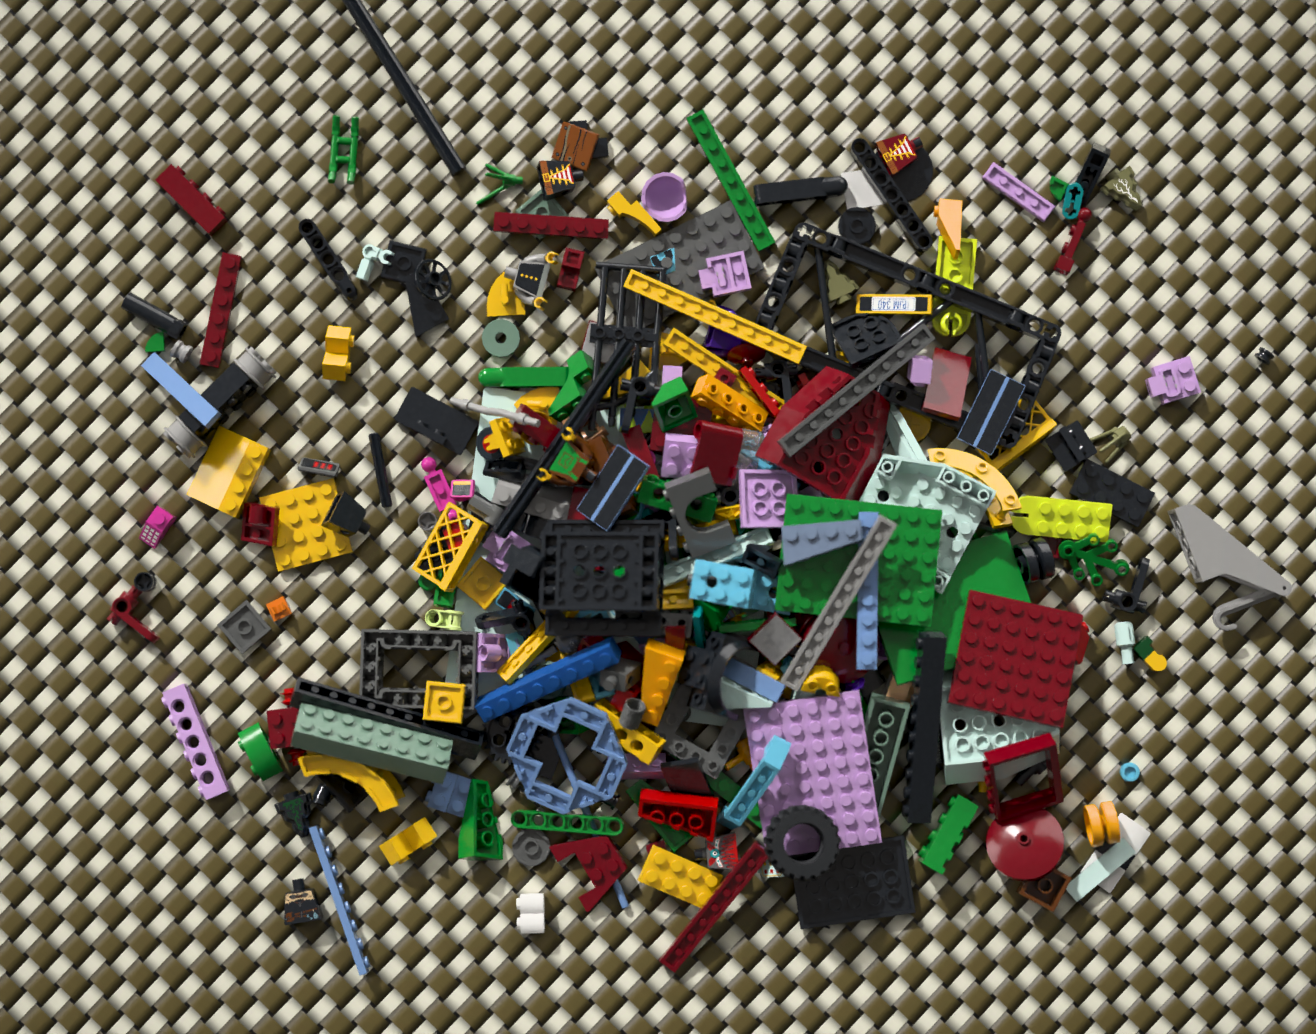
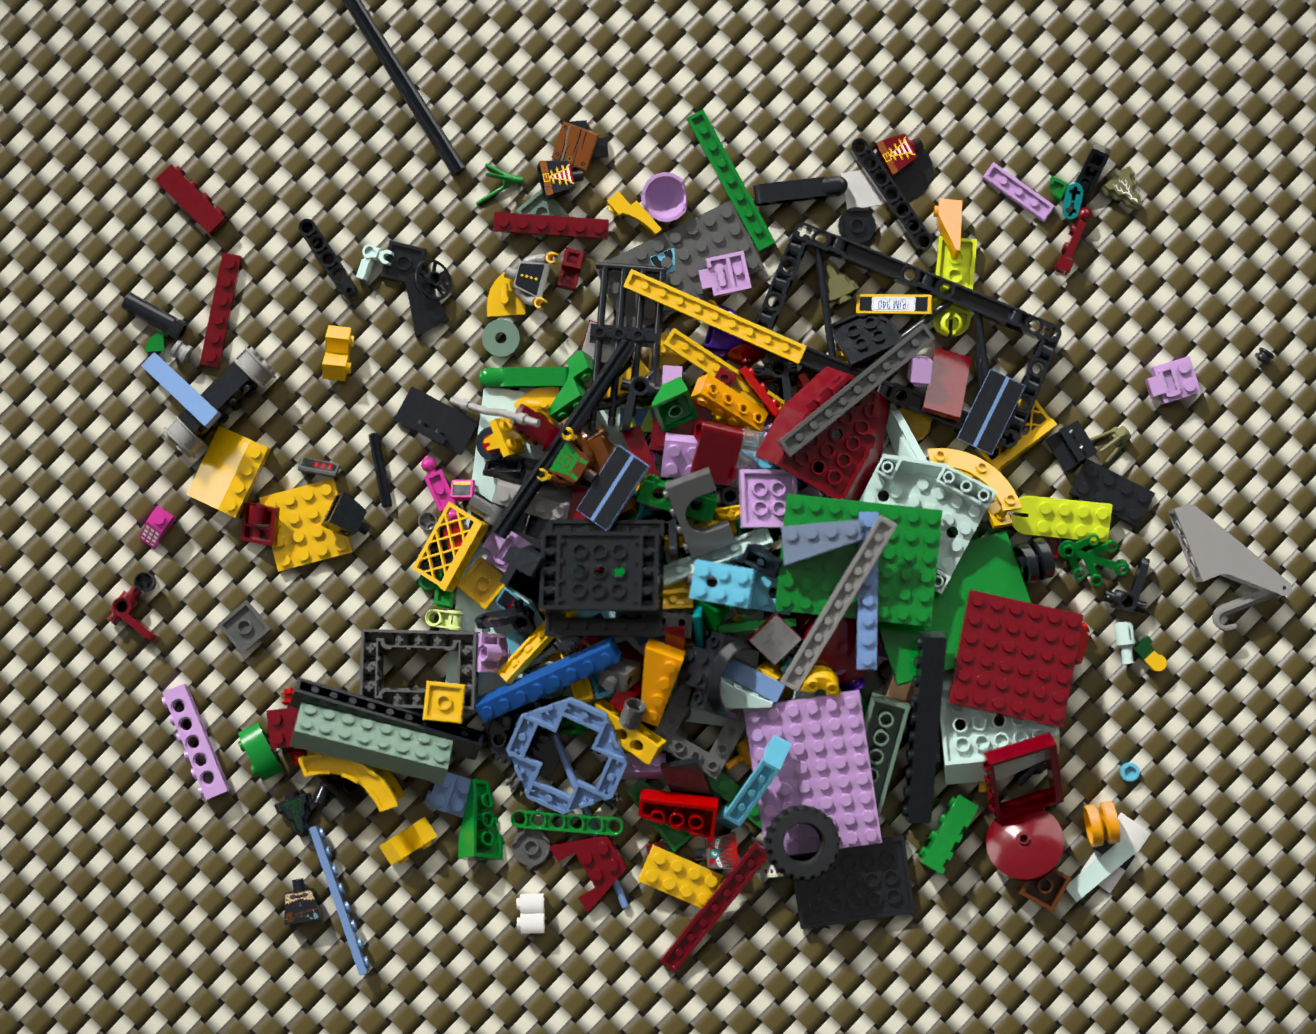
orange tile [266,596,292,622] -> none
green piece [328,115,359,185] -> none

